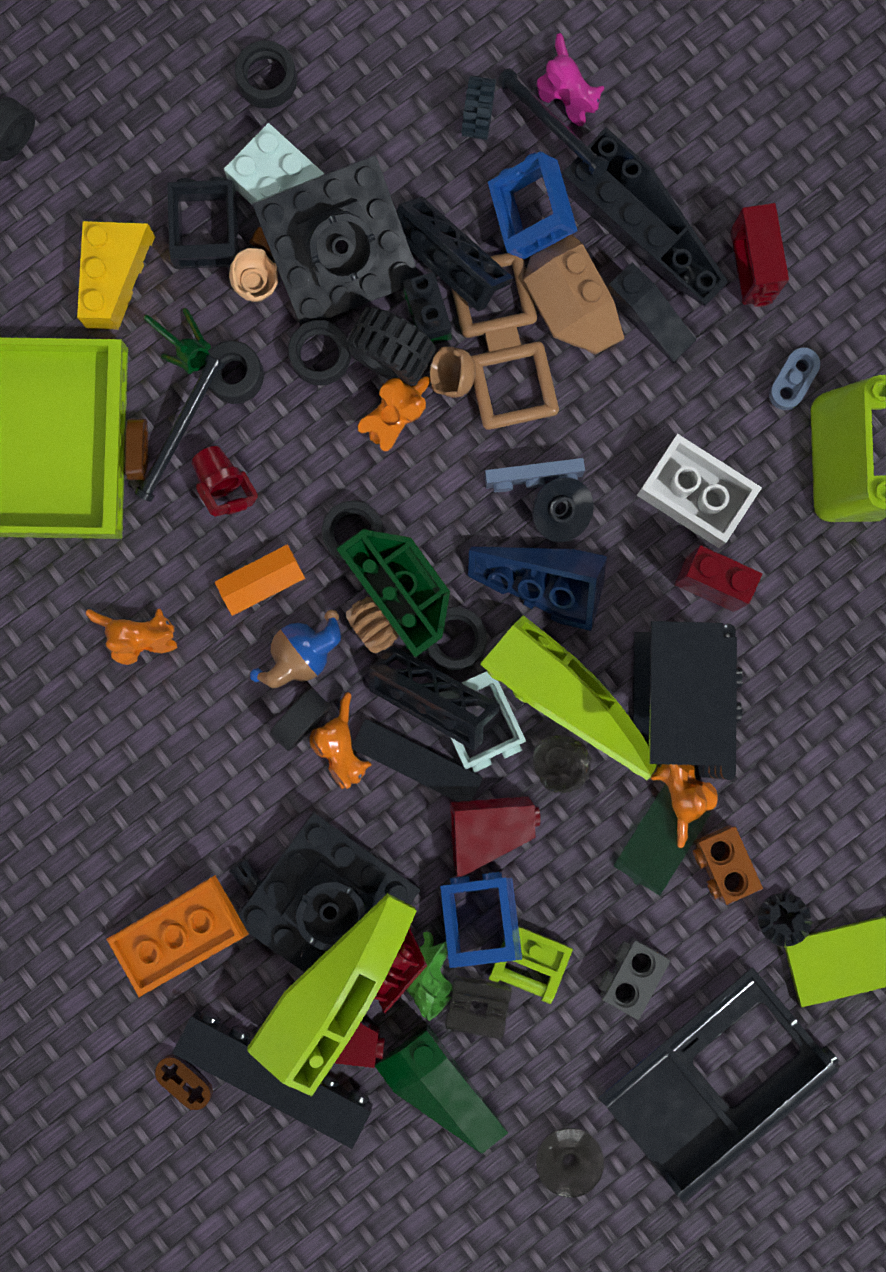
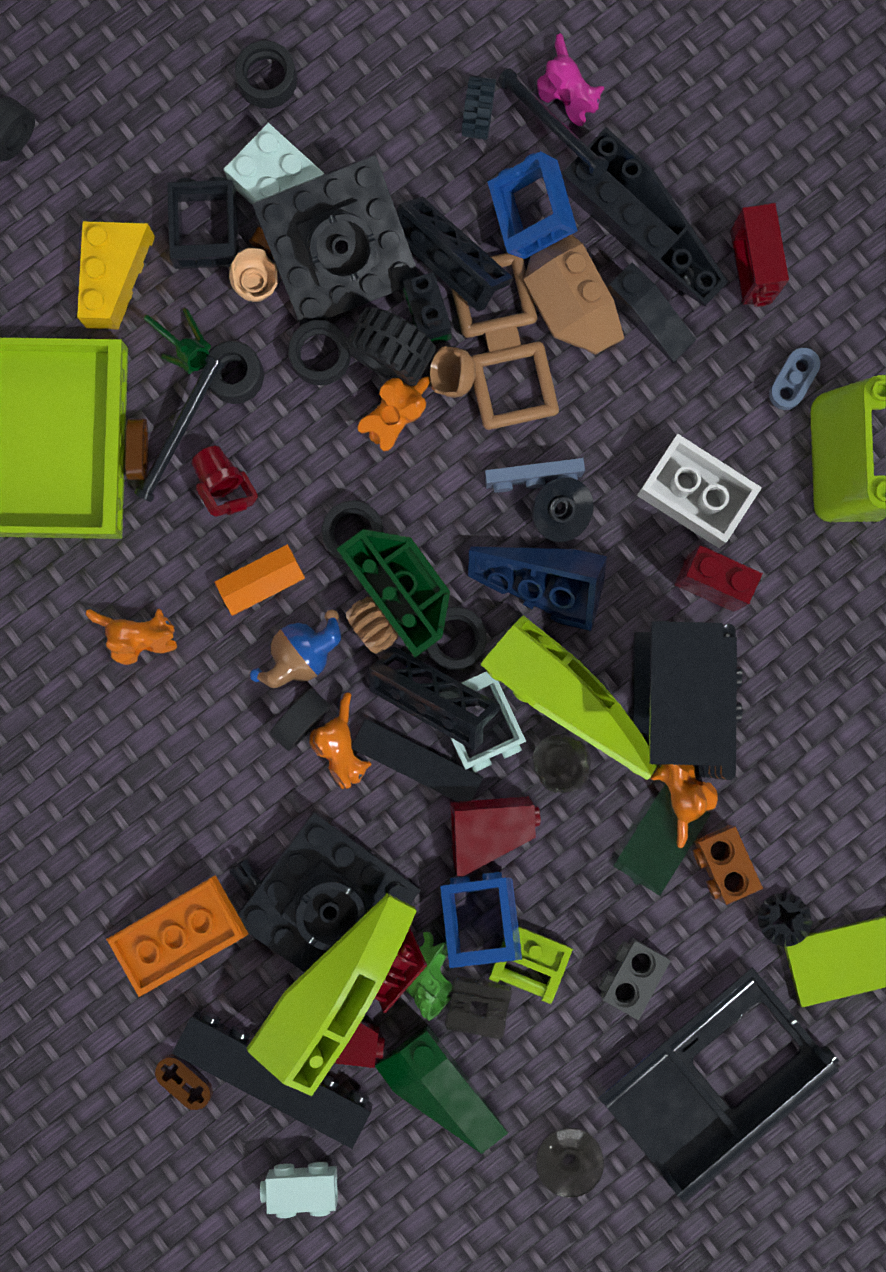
none -> light aqua brick [260,1162,338,1218]

